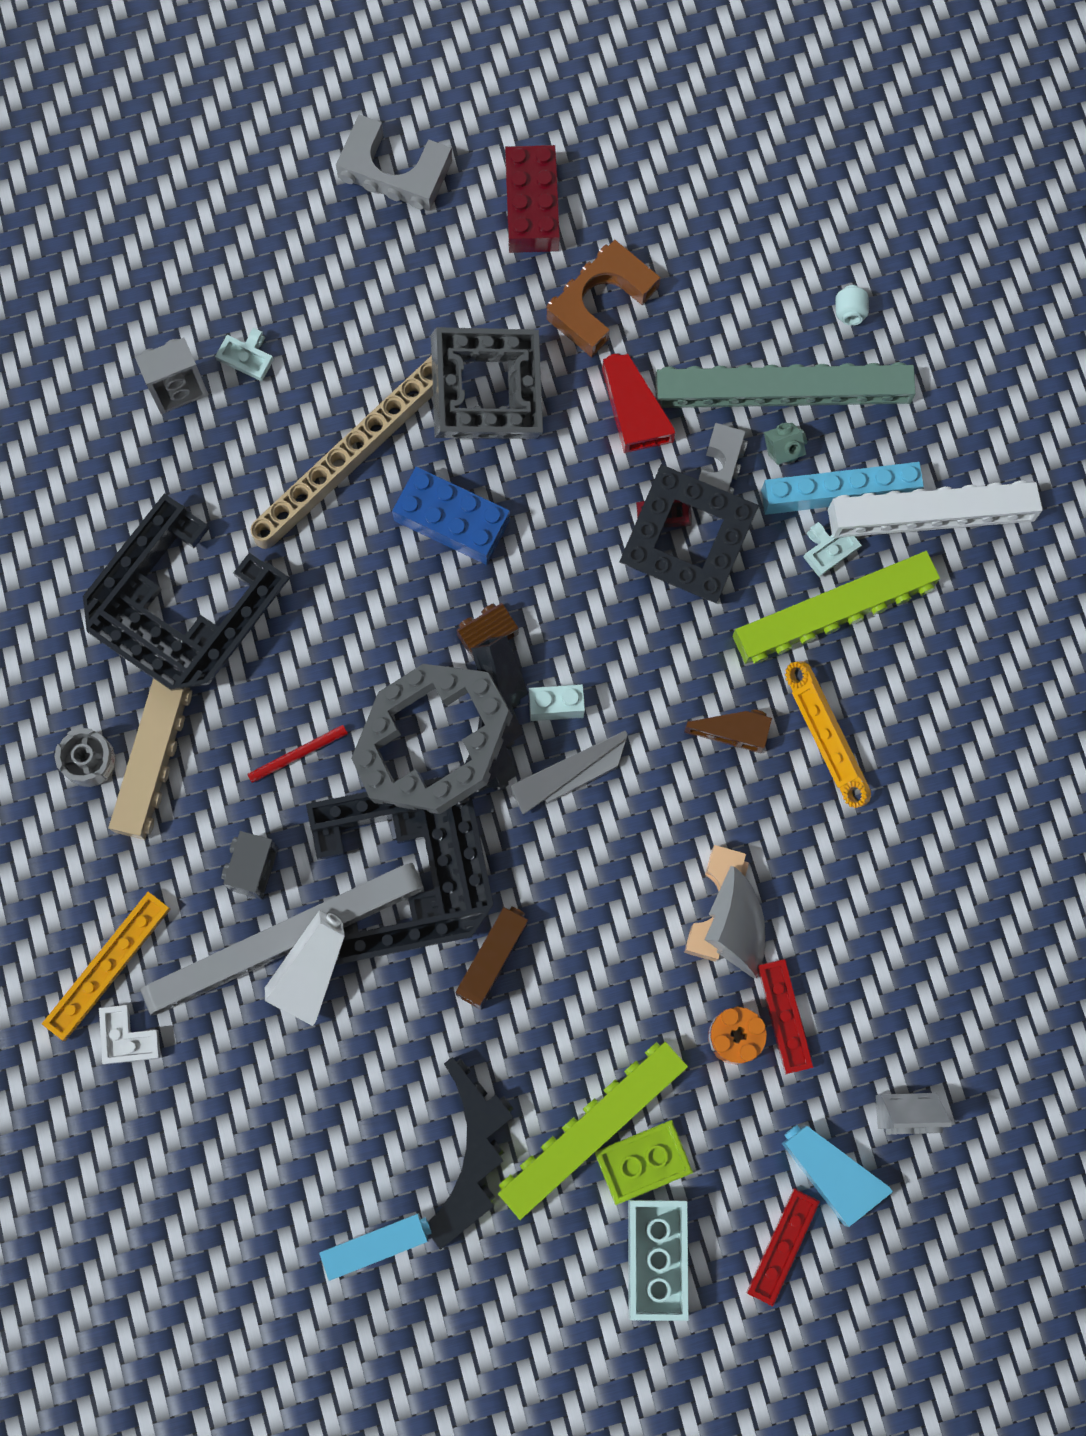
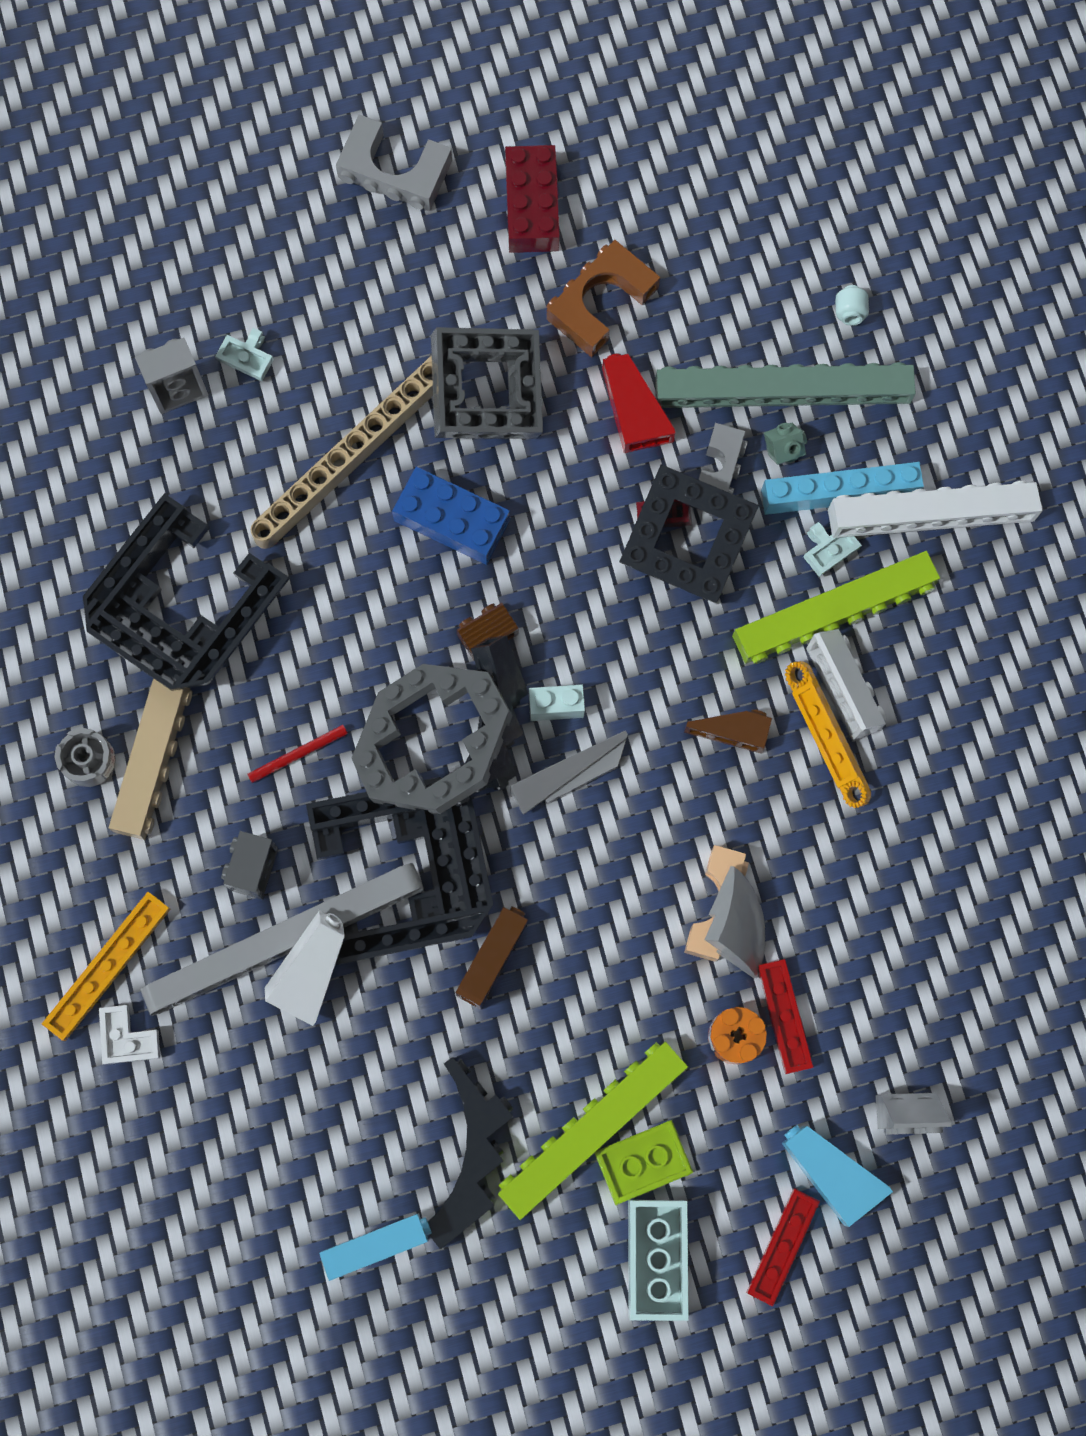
none -> white slope [806,629,886,742]

